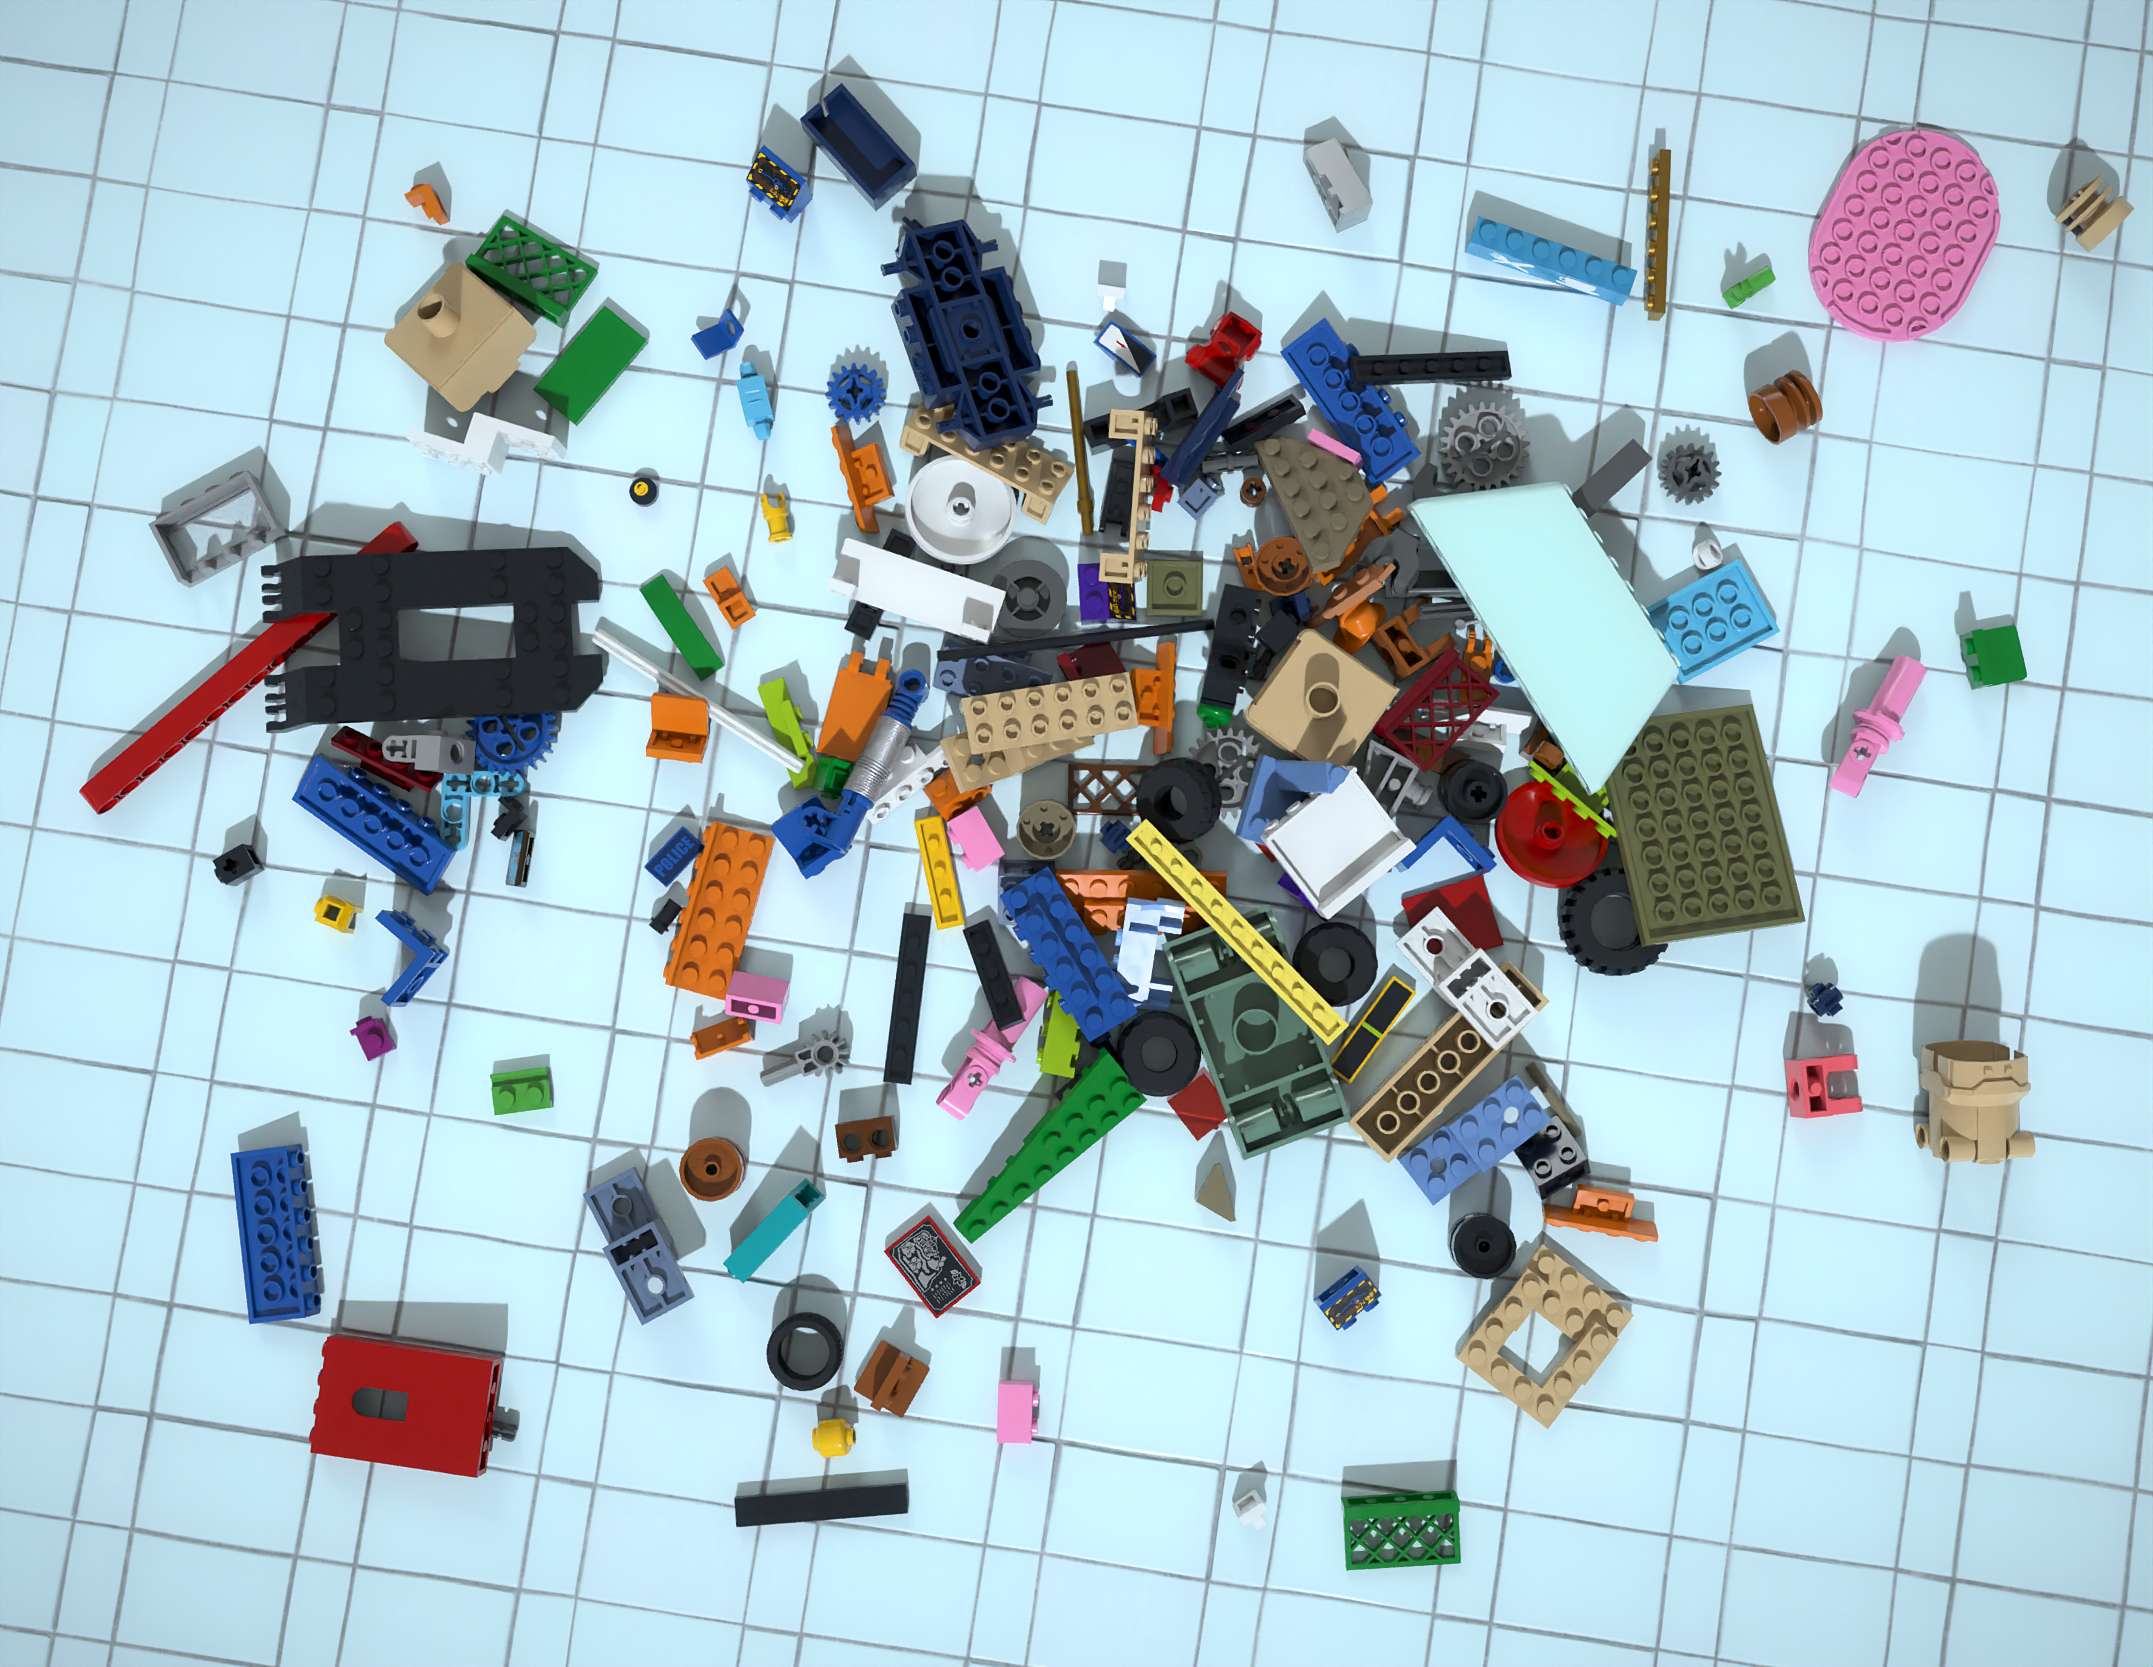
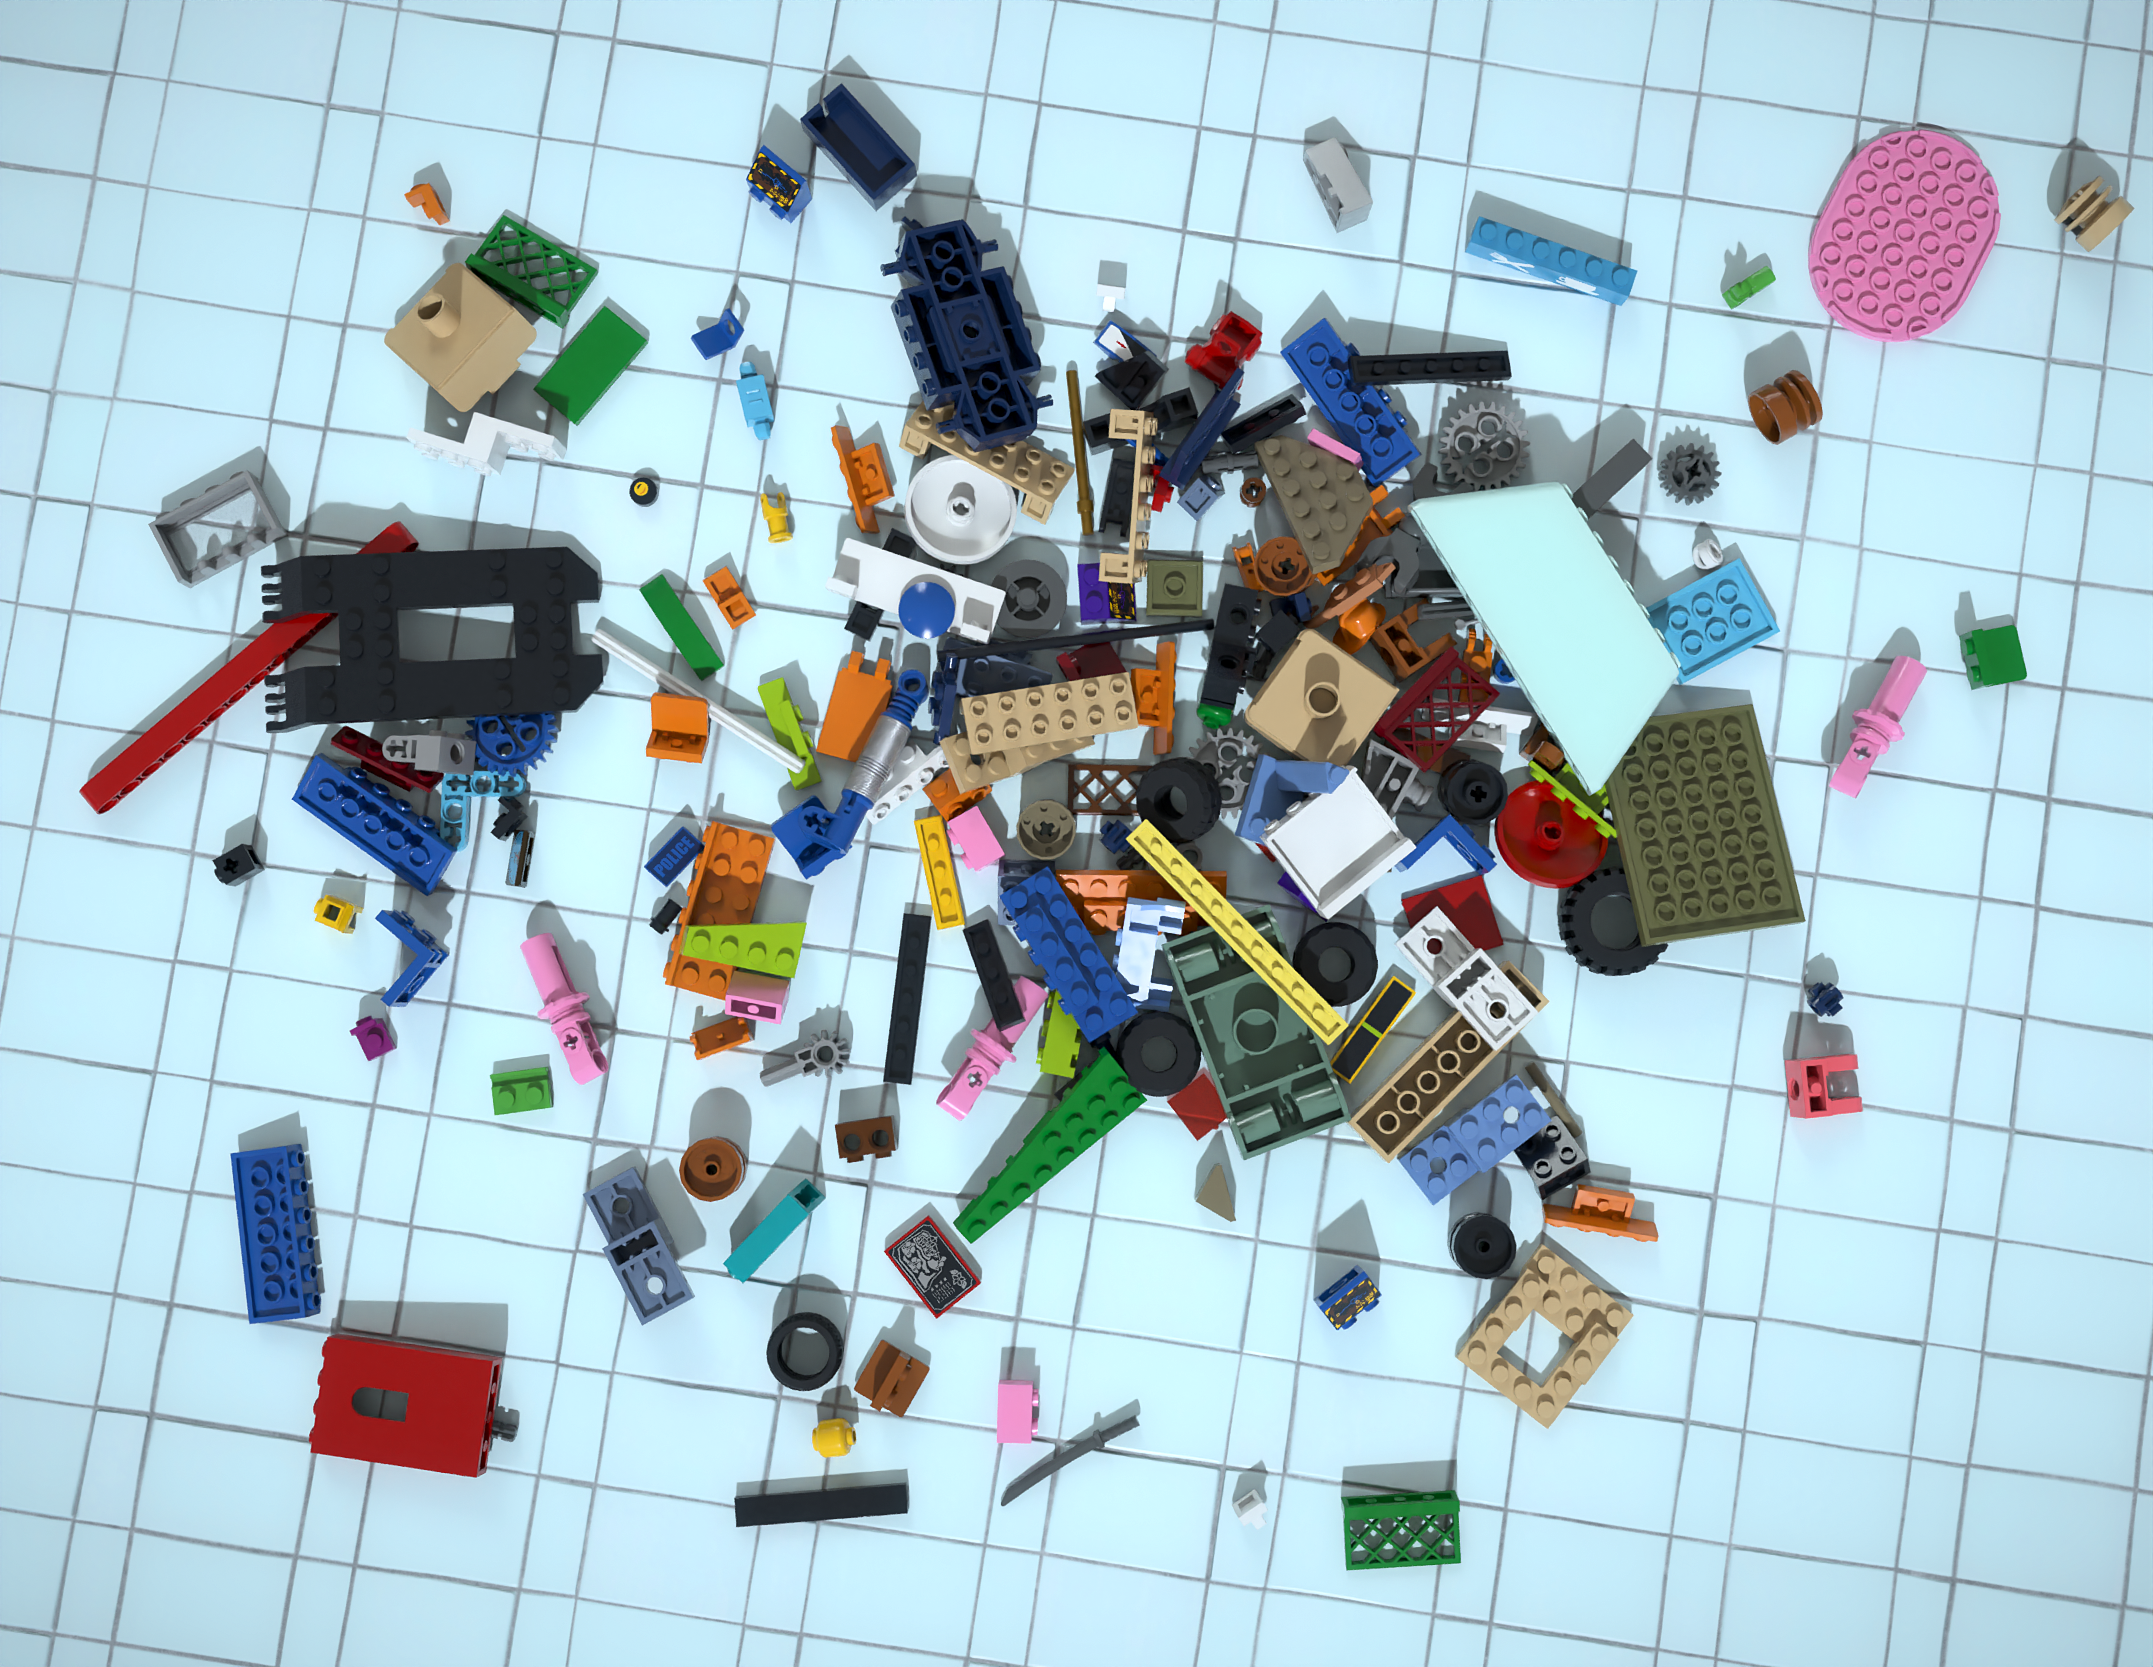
green window [811,756,855,801] -> none
blue gear [825,363,887,425] -> none
pearl gold plate [1644,149,1671,321] -> none
tan piece [1915,1040,2036,1164] -> none
none -> bright pink piece [520,933,609,1085]
none -> lime wedge [679,921,807,978]
none -> blue dish [898,582,955,639]
none -> dark blue plate [928,653,958,745]
none -> dark grey sword [1001,1415,1140,1506]
none -> black wing [1095,350,1169,410]

